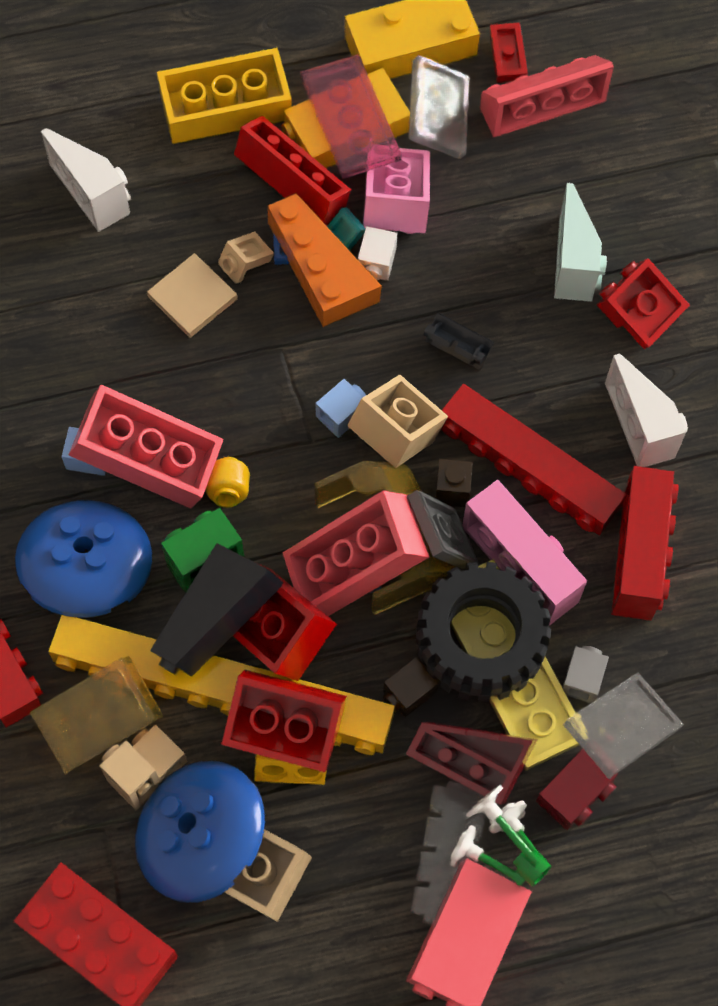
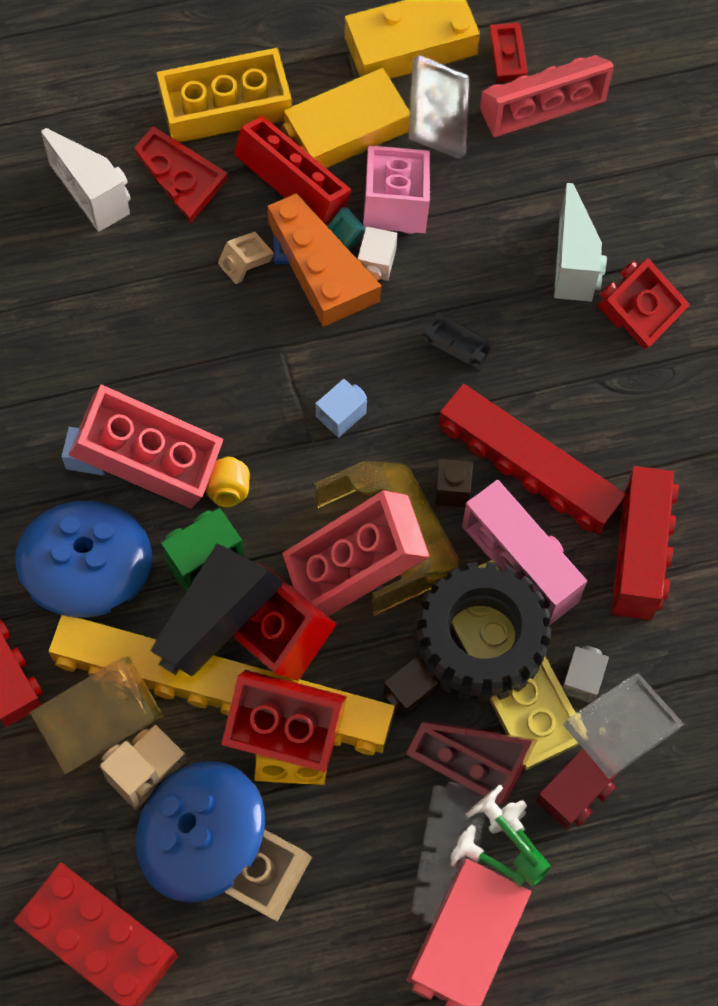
tan tile [147,253,238,338] -> none
clear pink tile [301,54,402,179] -> none
tan brick [347,375,448,468] -> none
dark grey tile [407,490,480,570] -> none
white slope [605,354,688,467] -> none
none -> red wing [134,126,228,224]

